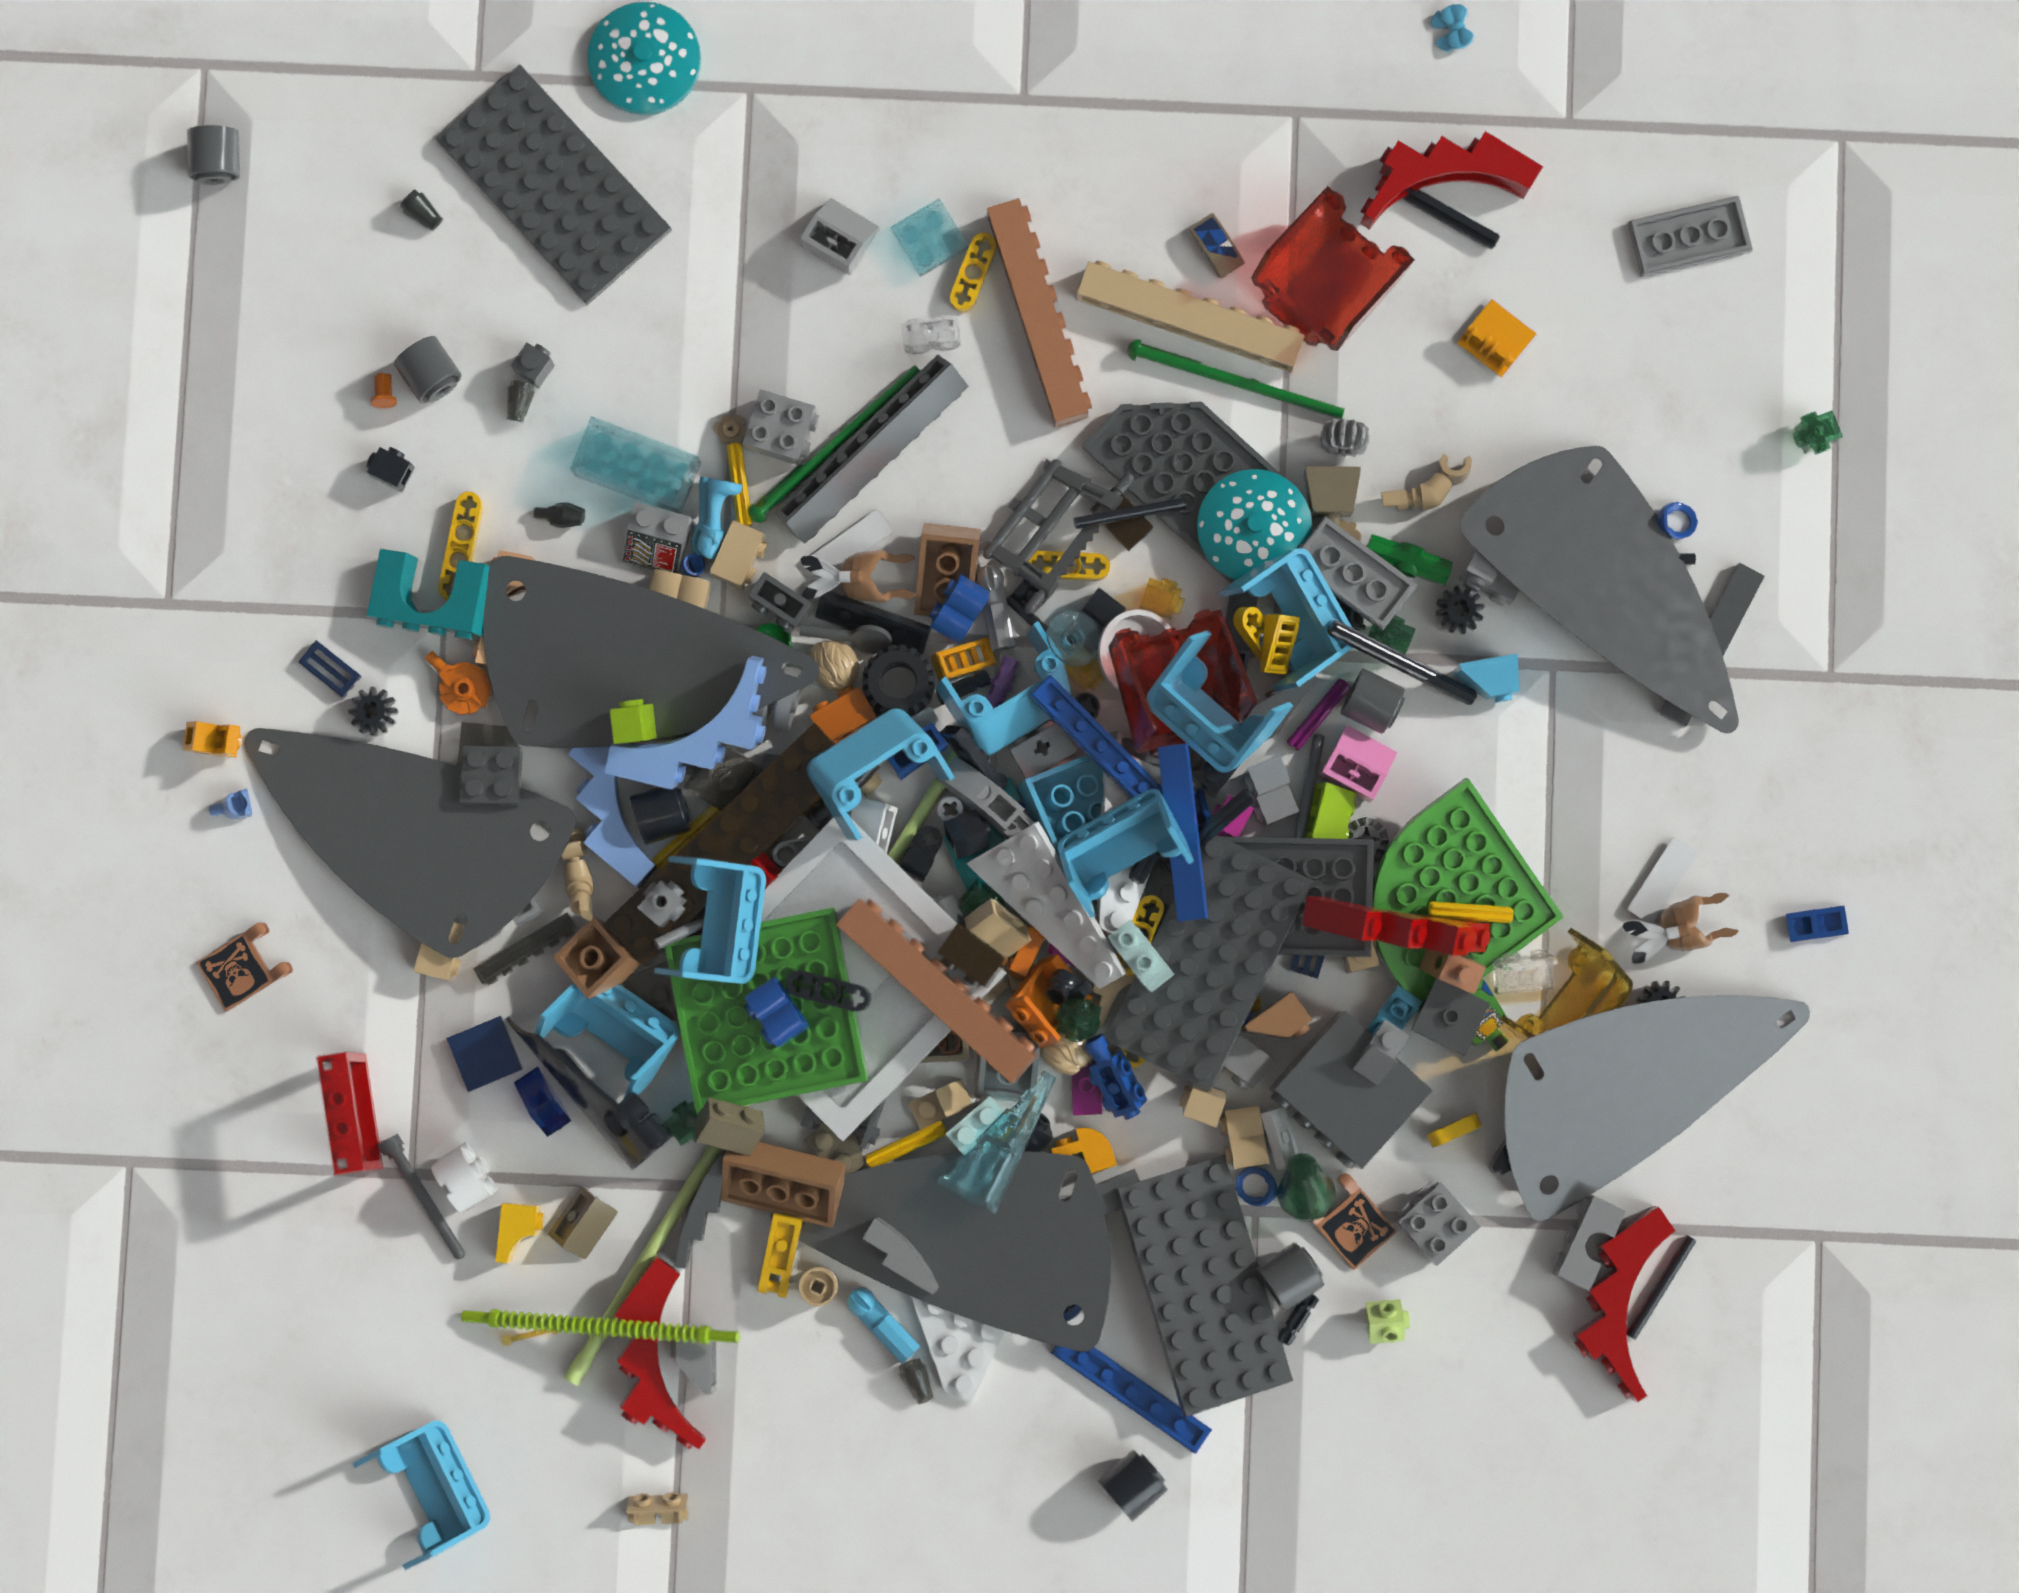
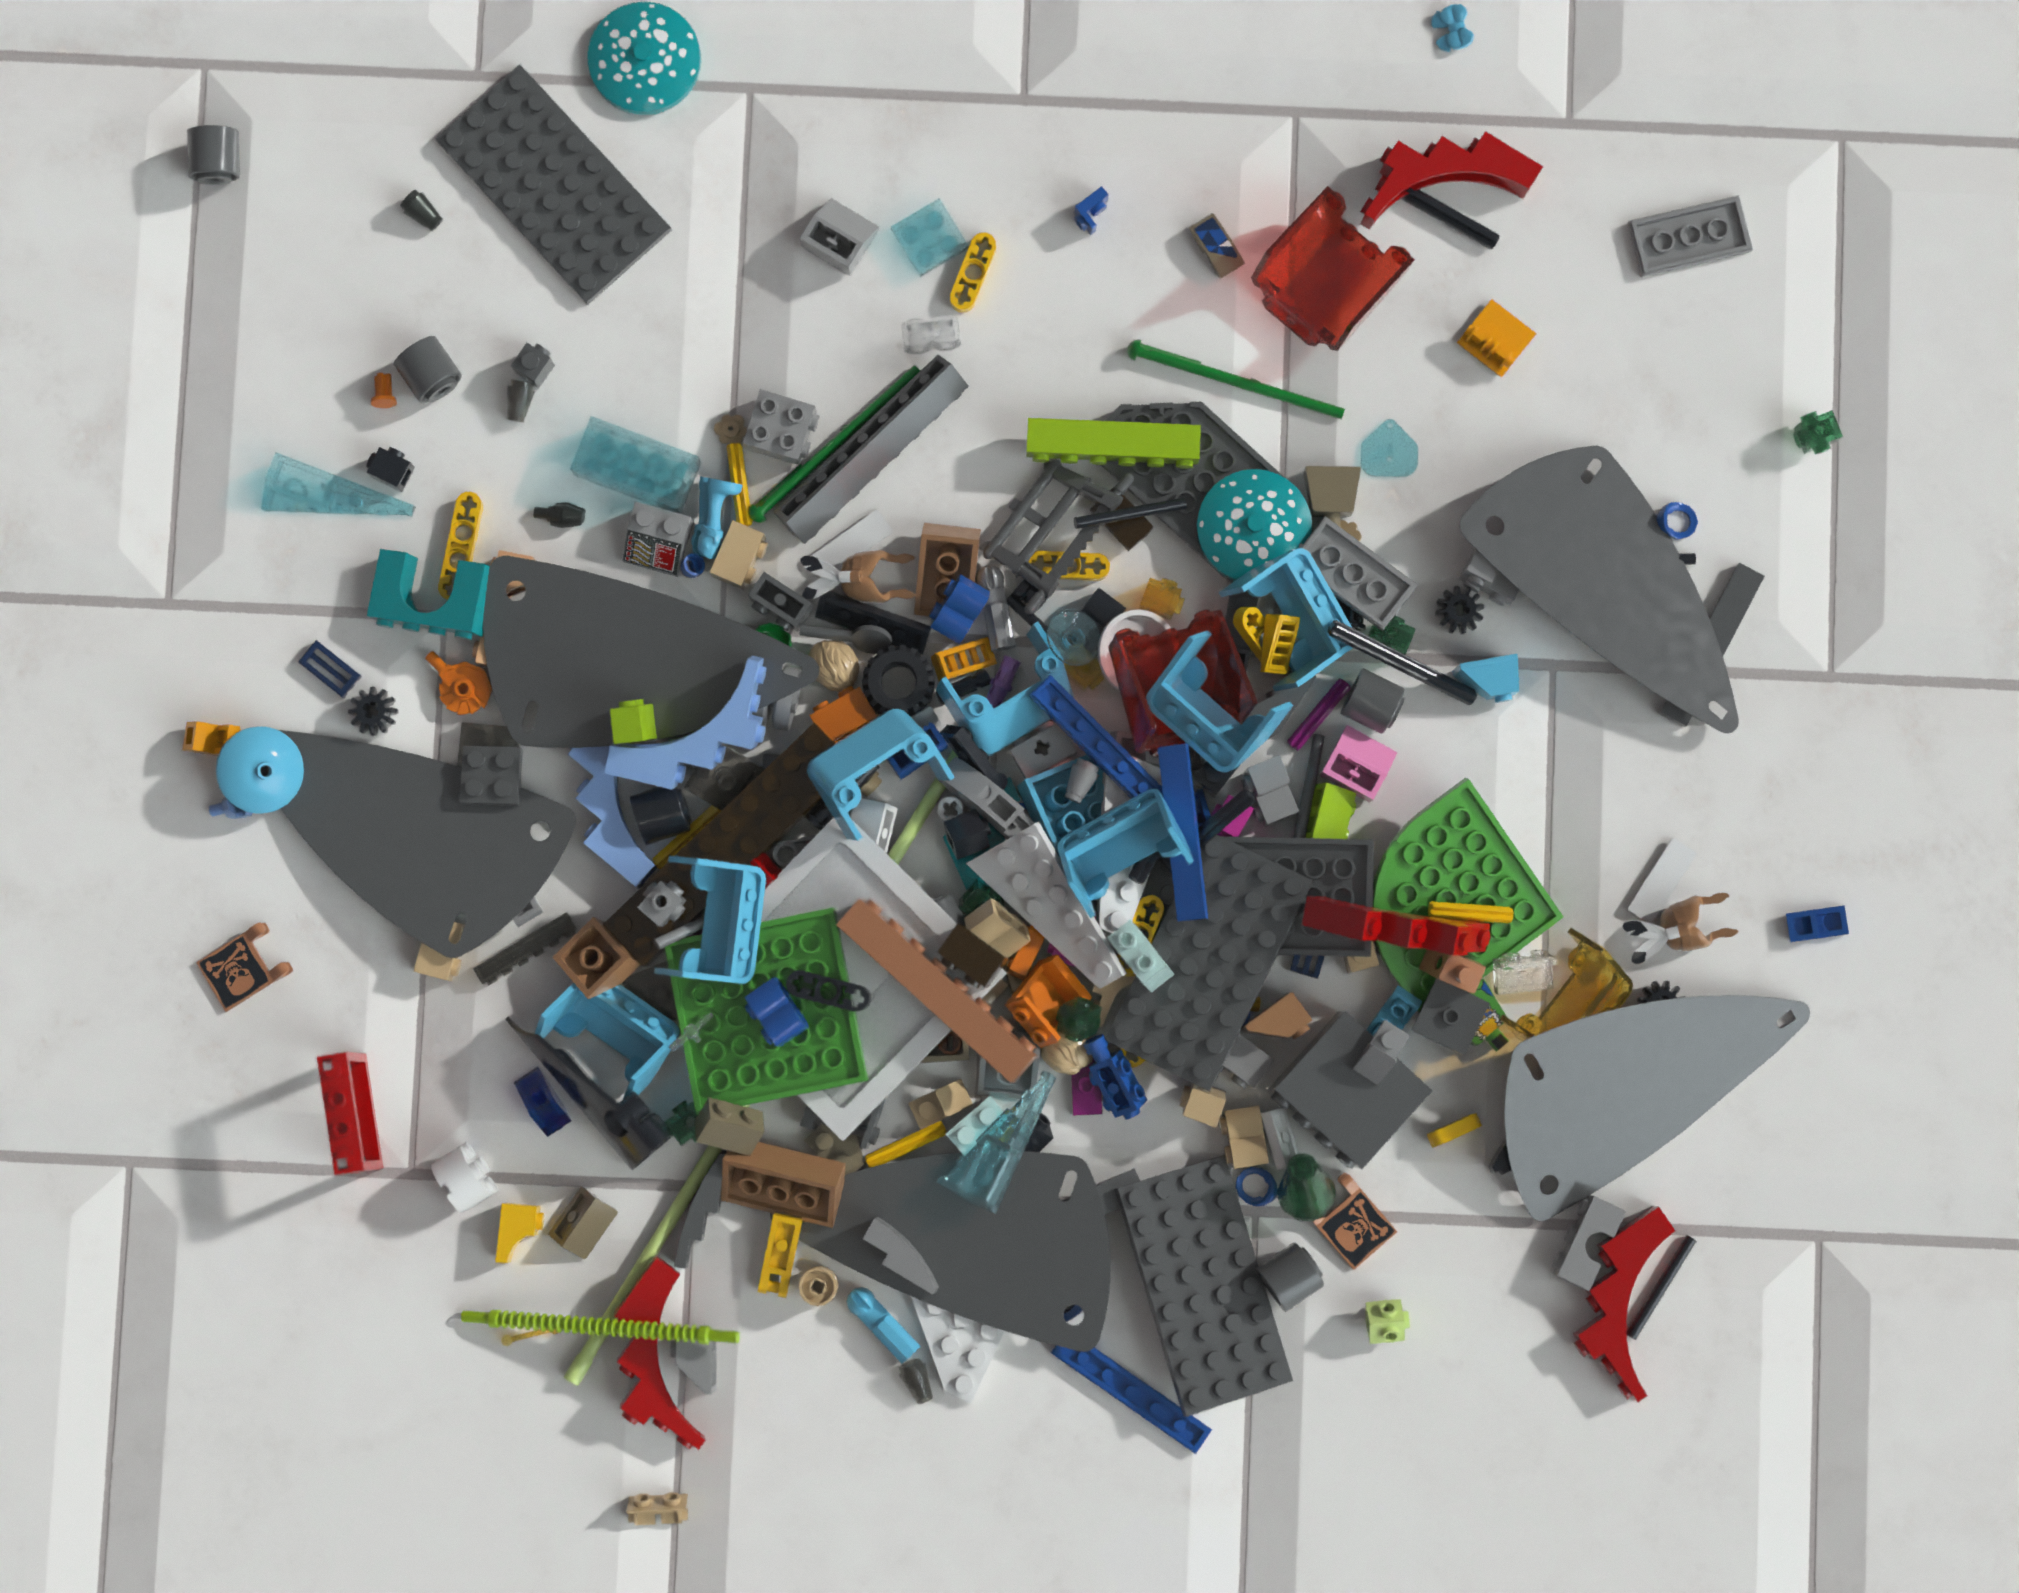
medium azure windscreen [353,1420,490,1570] -> none
dark grey piece [378,1134,465,1259] -> none
dark blue tile [446,1016,523,1092] -> none
tan piece [561,828,593,921] -> none
tan brick [649,569,712,609] -> none
black piece [899,826,942,883] -> none
nougat brick [987,198,1092,428] -> none
black piece [1046,969,1092,1005] -> none
light orange brick [1051,1128,1117,1173] -> none
black wheel [1074,692,1100,719] -> none
tan brick [1077,261,1305,373] -> none
black piece [1098,1450,1168,1522] -> none
black axle [1278,1294,1319,1346] -> none
light grey gear [1320,418,1370,457] -> none
light grey gear [1348,817,1389,862] -> none
green piece [1367,534,1453,586] -> none
tan piece [1381,454,1472,511] -> none
light grey brick [1395,1182,1481,1266] -> none
none -> medium azure dish [216,726,304,814]
none -> clear light blue wedge [261,452,416,516]
none -> clear piece [669,1012,714,1052]
none -> lime brick [1026,418,1201,469]
none -> light grey cone [1064,758,1099,804]
none -> blue bracket [1073,186,1109,235]
none -> clear light blue piece [1360,419,1418,477]

